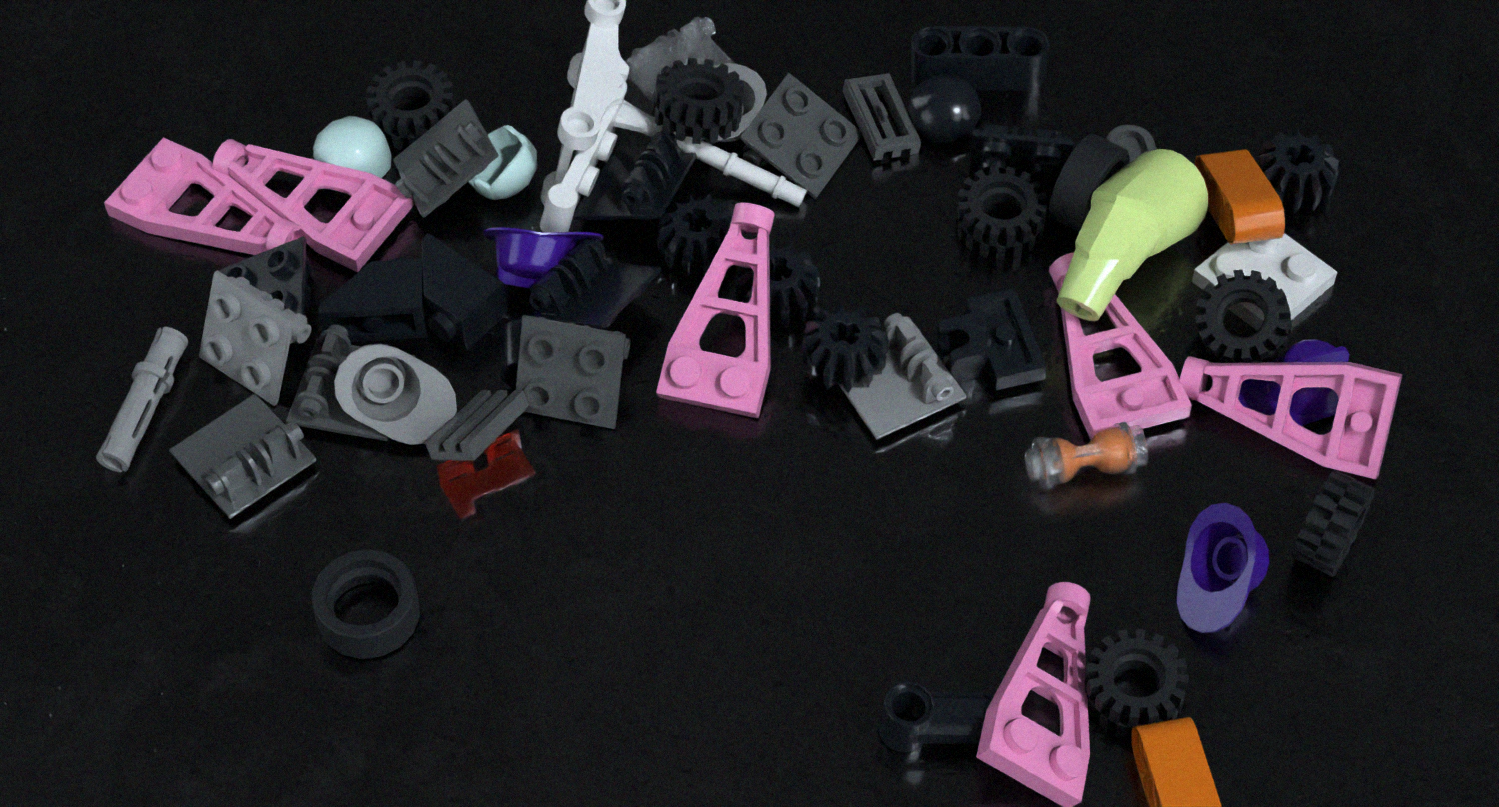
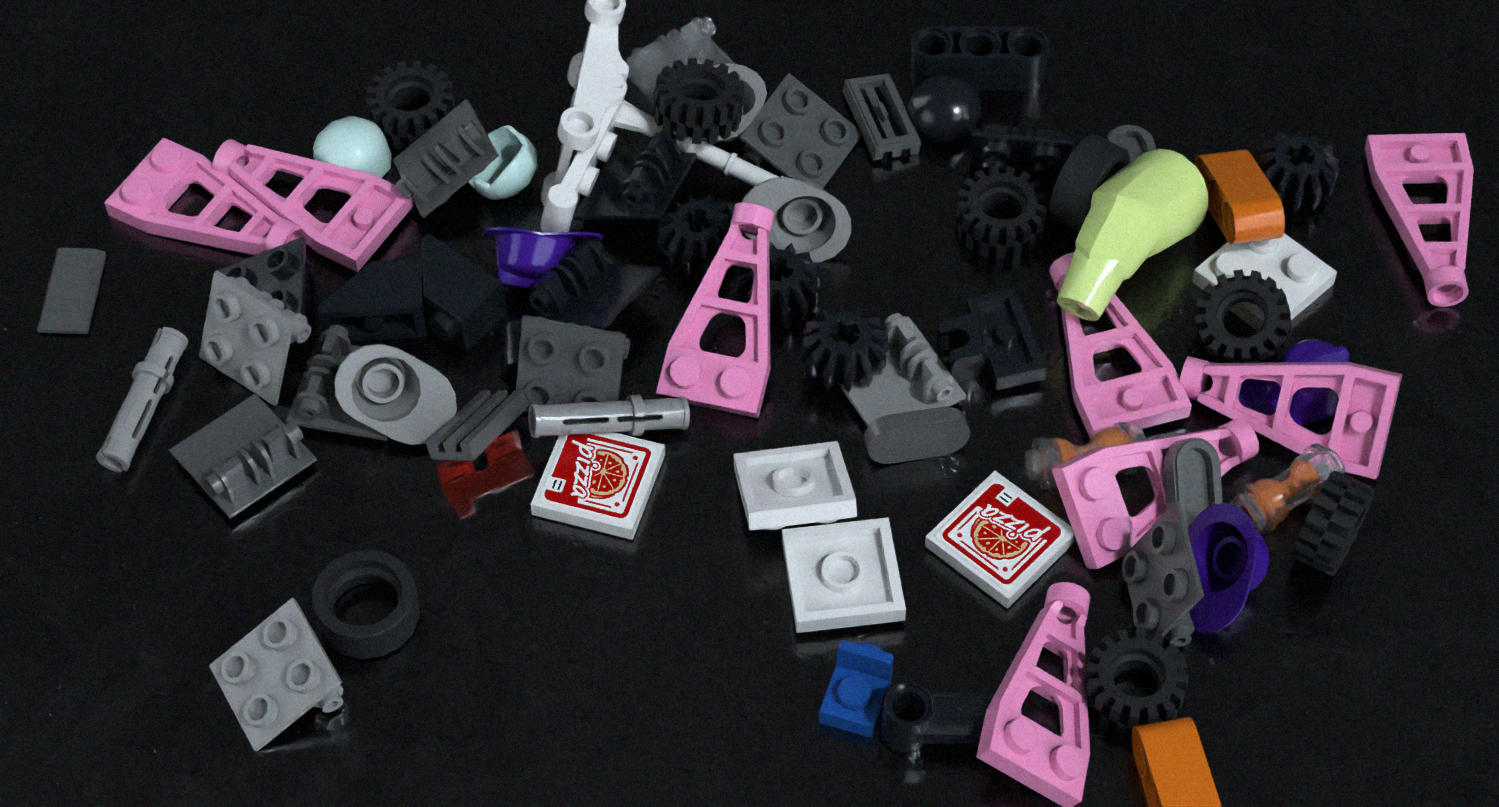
none -> dark grey tile [37,248,107,334]
none -> light grey hinge [209,597,343,752]
none -> light grey pin [528,395,690,438]
none -> tile [530,432,665,540]
none -> white plate [733,441,857,531]
none -> light grey piece [742,177,851,263]
none -> white plate [782,517,906,633]
none -> blue bracket [819,640,894,738]
none -> dark grey tile [864,407,970,464]
none -> tile [925,471,1076,609]
none -> bright pink plate [1051,418,1259,569]
none -> dark grey hinge [1121,501,1204,647]
none -> dark grey tile [1164,438,1223,534]
none -> clear piece [1229,443,1345,534]
none -> bright pink plate [1364,133,1474,307]

